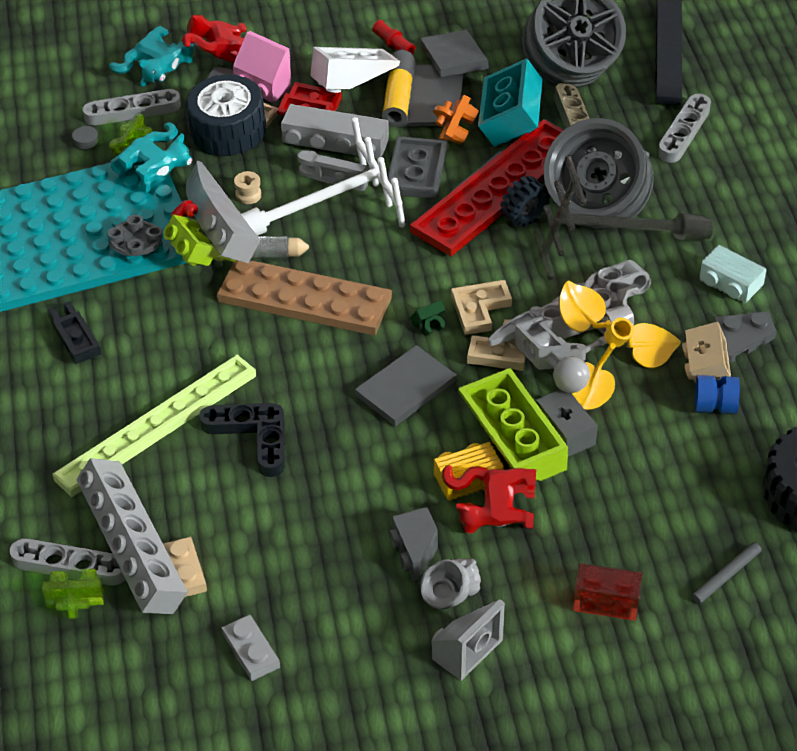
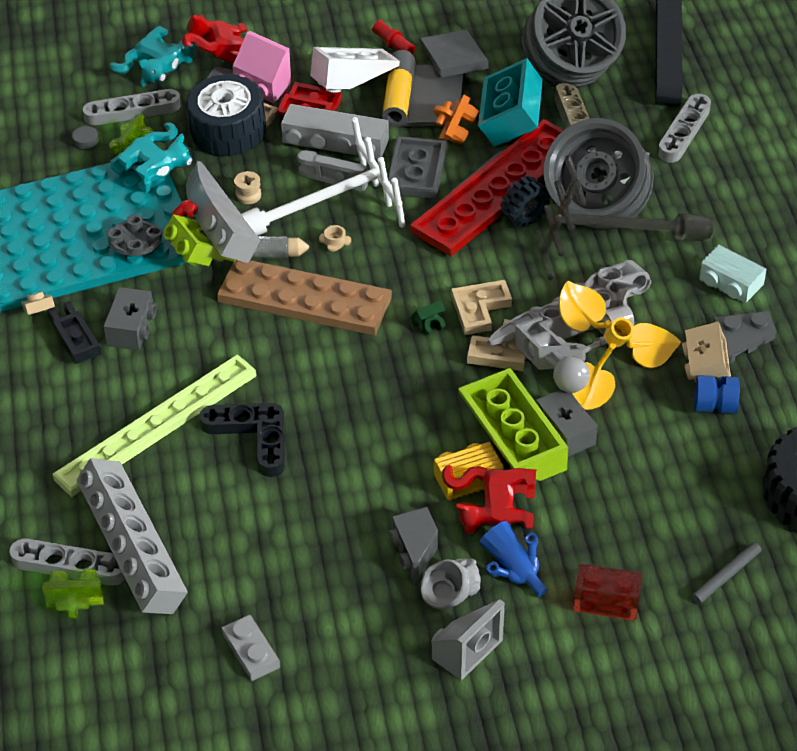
tan plate [163,537,207,597] -> none
dark grey tile [355,345,457,427] -> none
none -> tan plate [21,291,55,315]
none -> dark grey brick [104,287,157,350]
none -> tan plate [319,225,351,252]
none -> blue piece [479,521,548,597]

